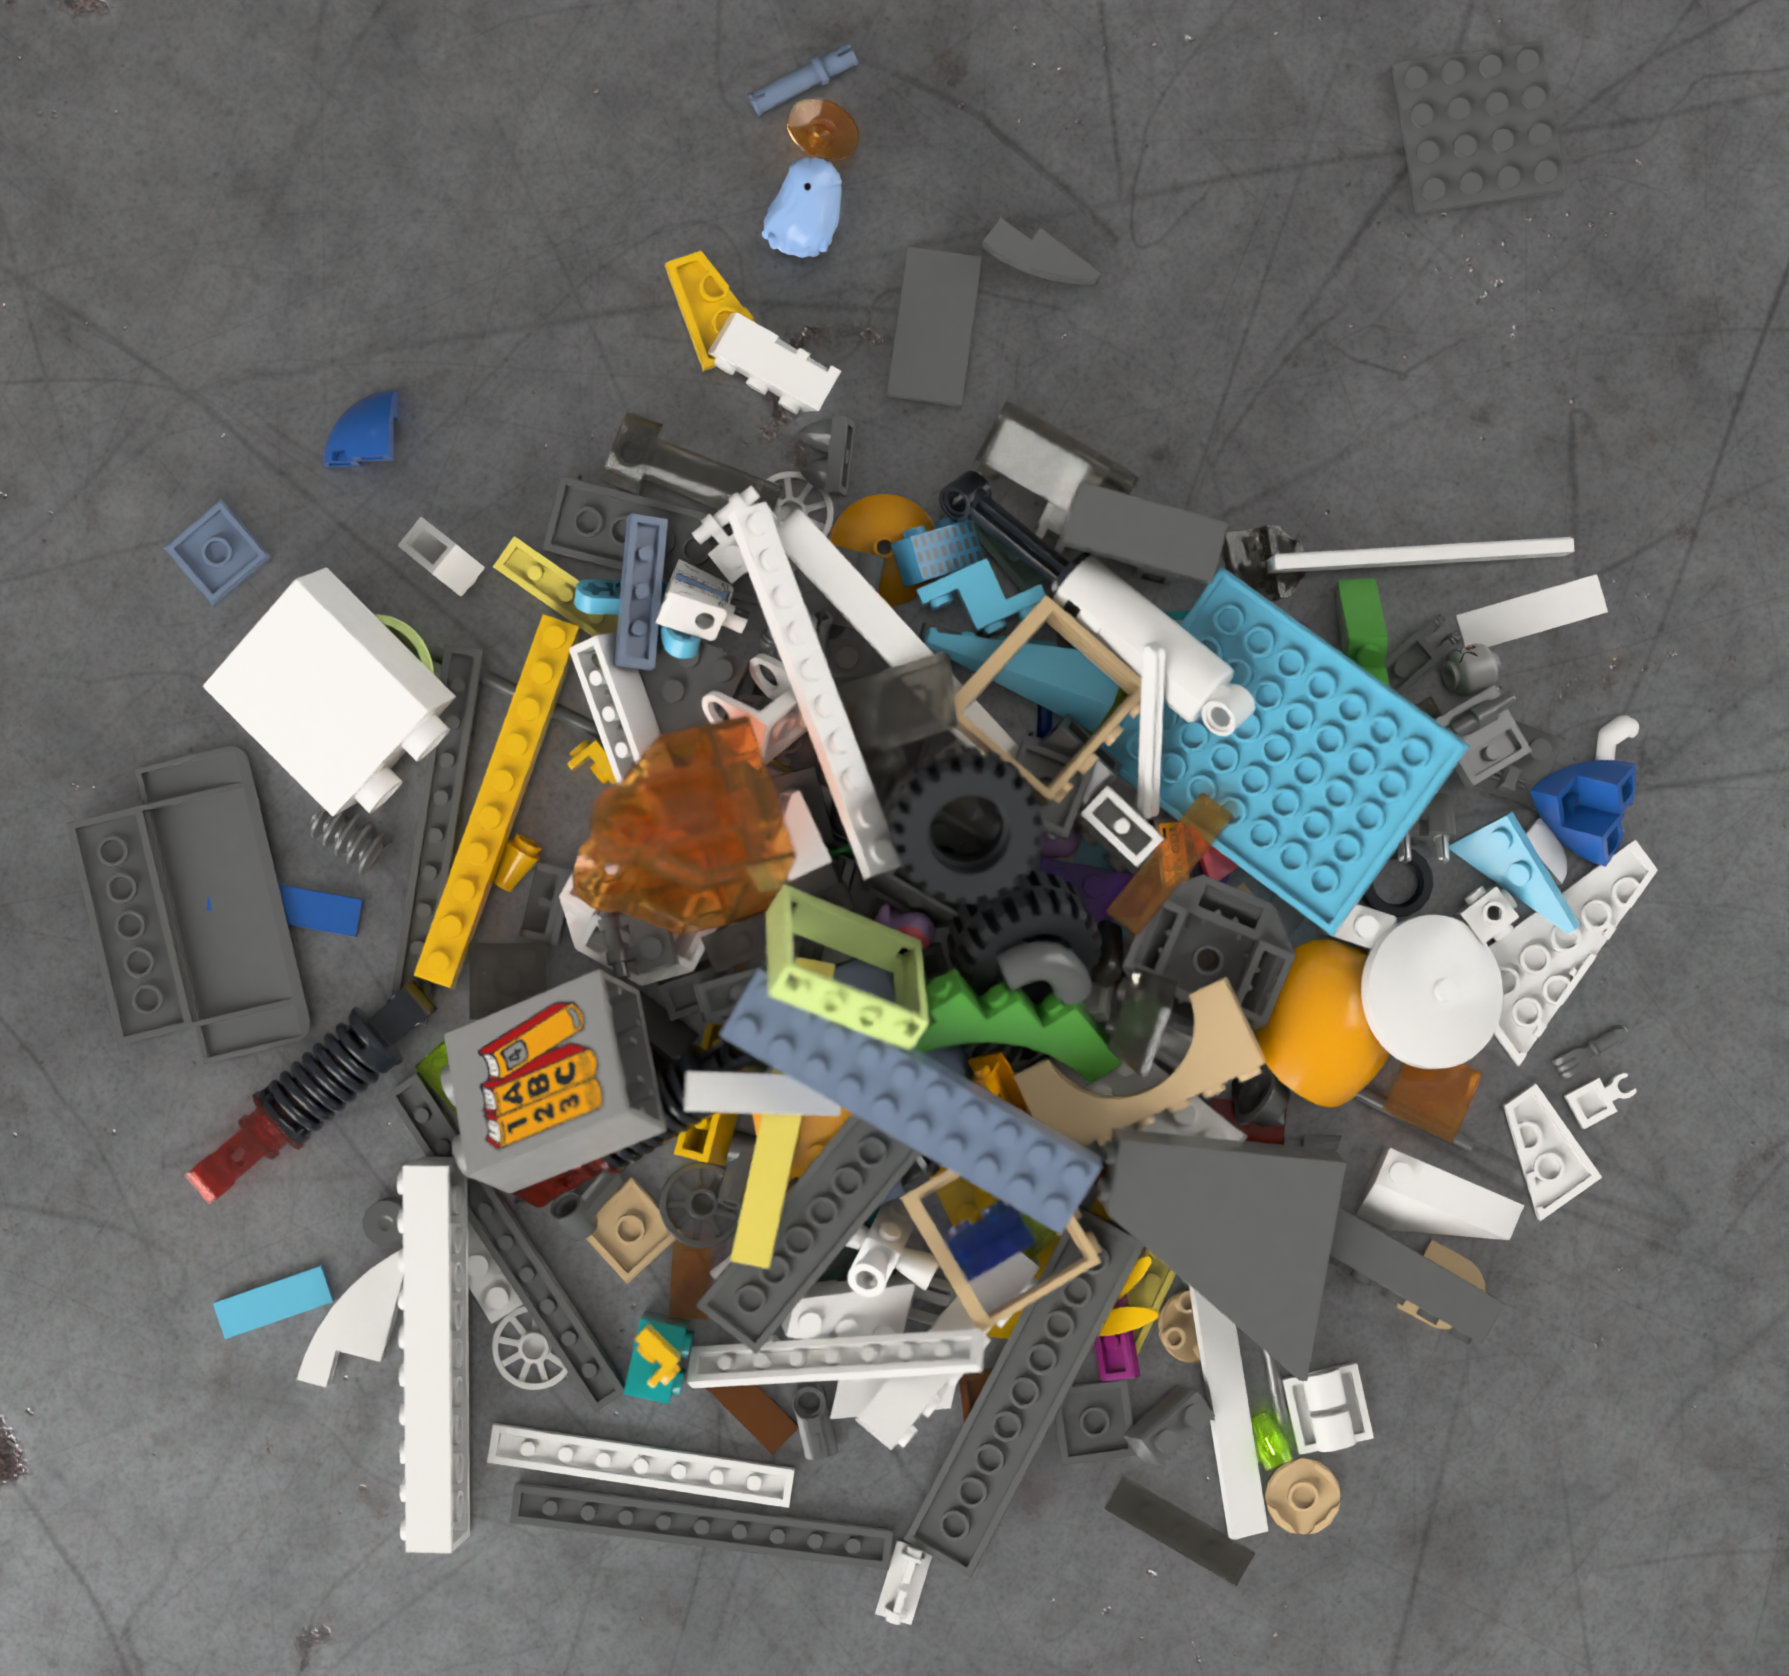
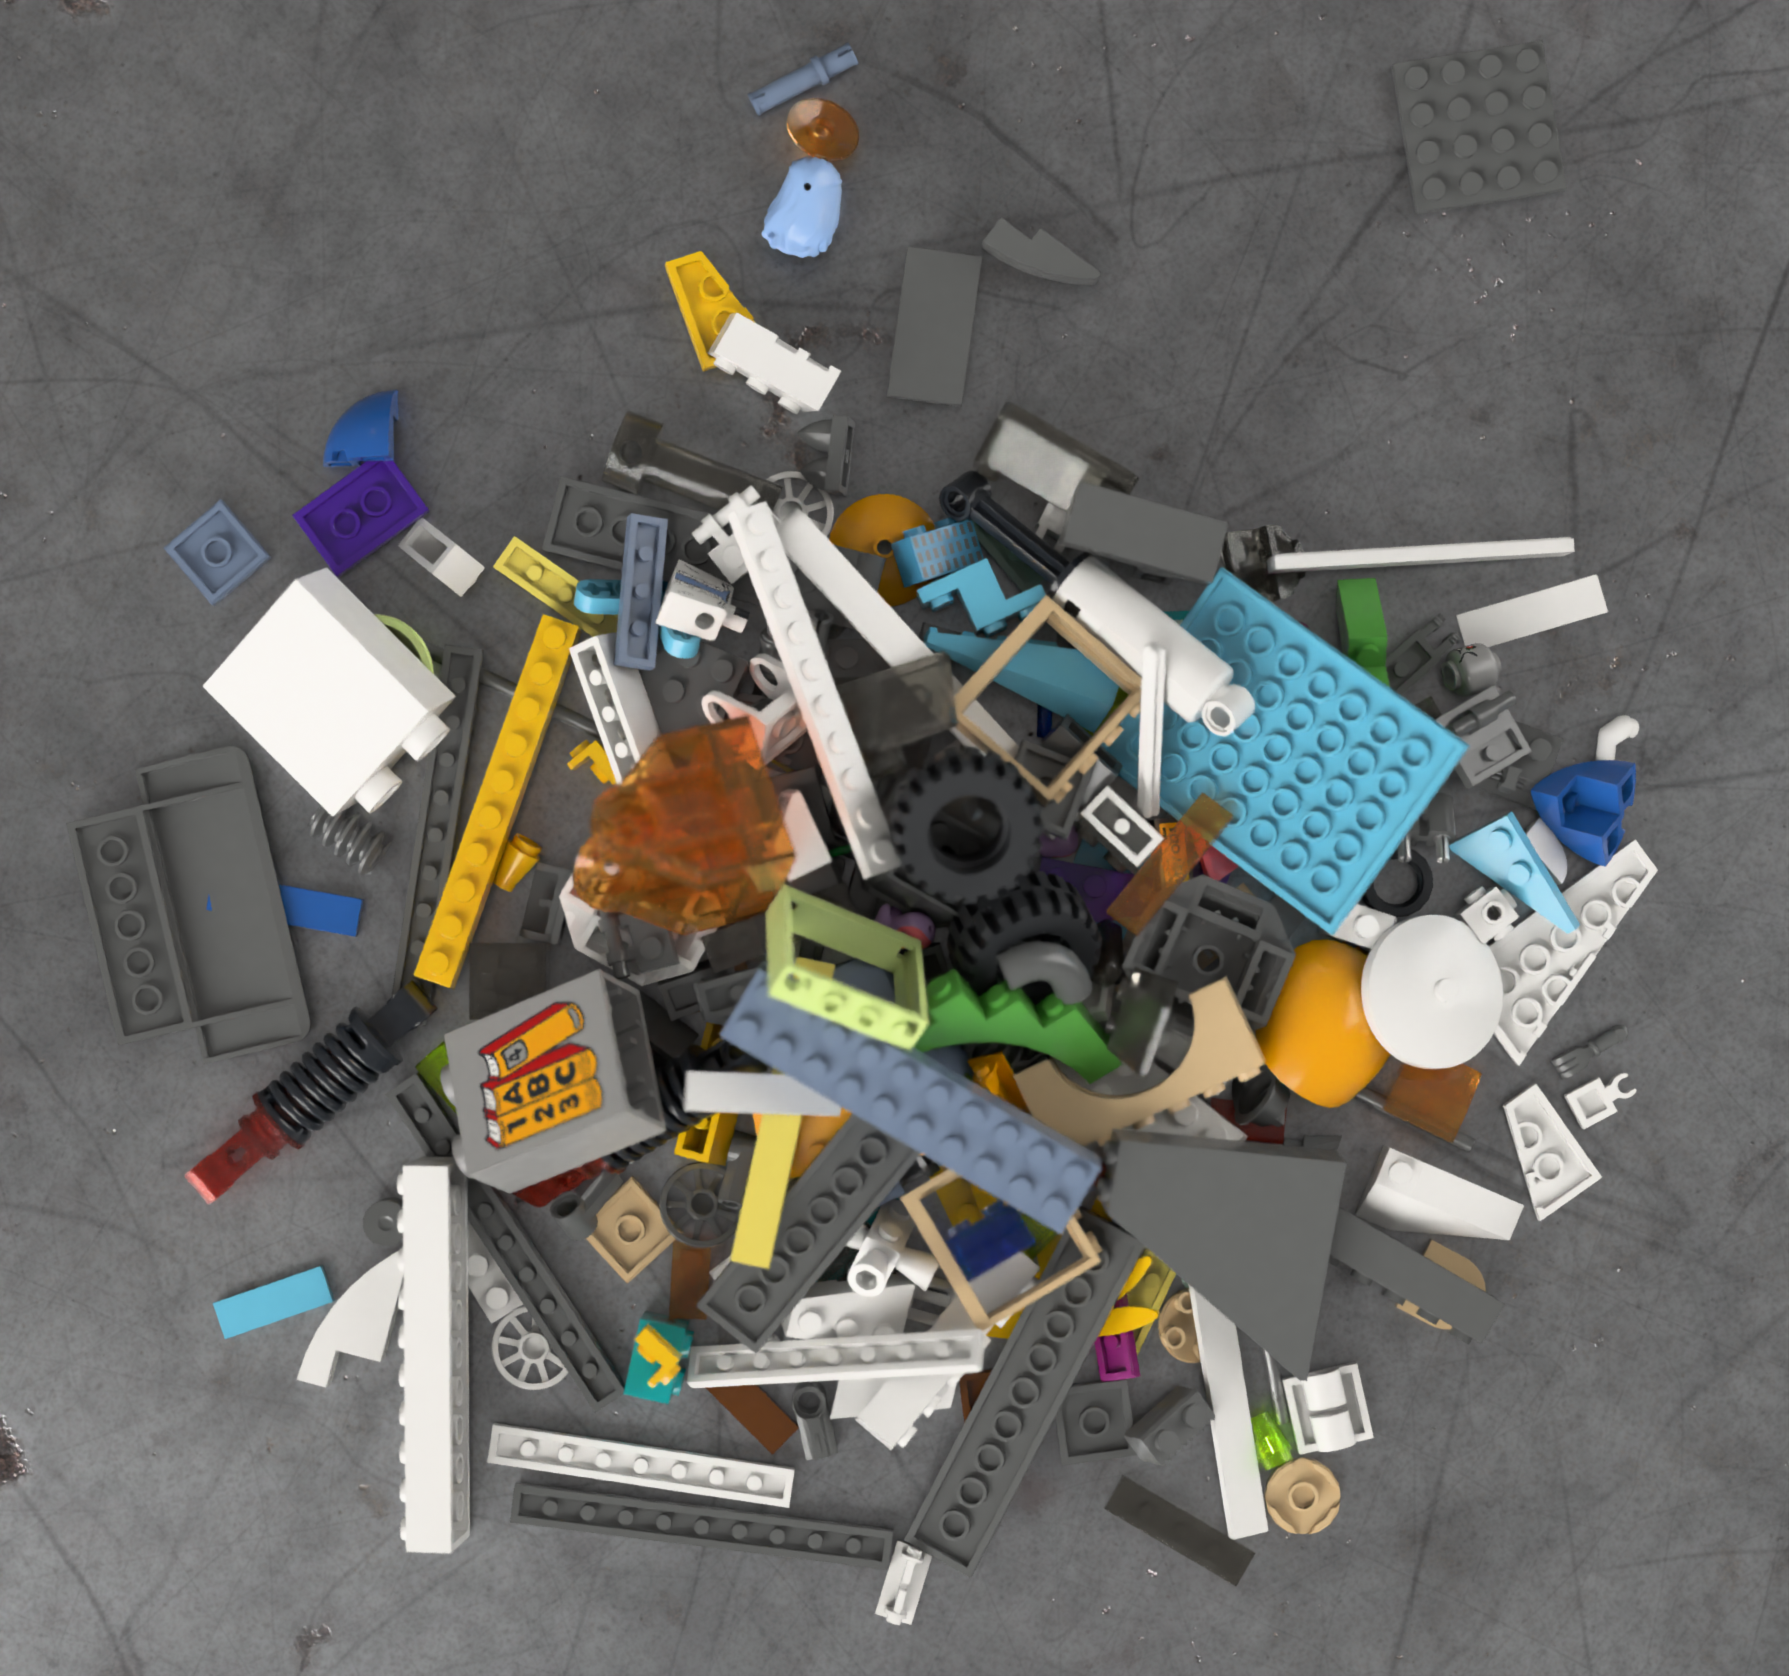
none -> dark purple plate [292,461,430,578]

